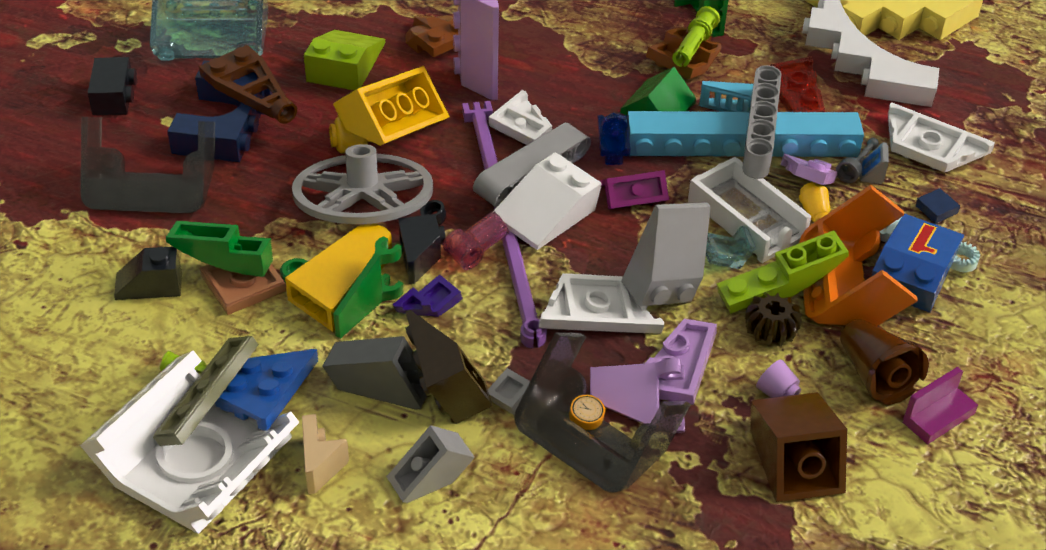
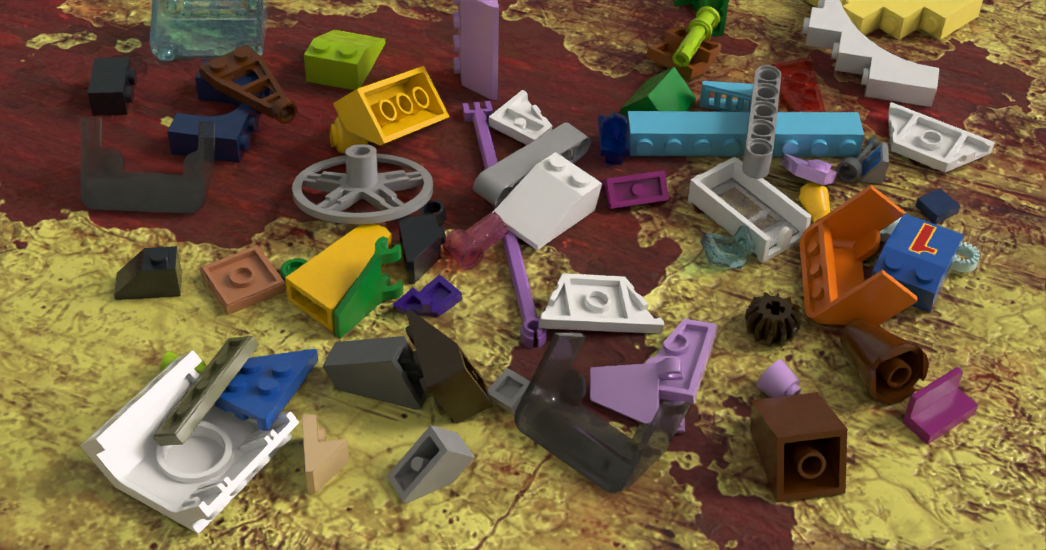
green slope [166,221,273,277] -> none
dark orange plate [405,15,458,57] -> none
tile [569,395,605,430] -> none
light grey slope [621,202,711,306] -> none
lime slope [717,230,849,314] -> none

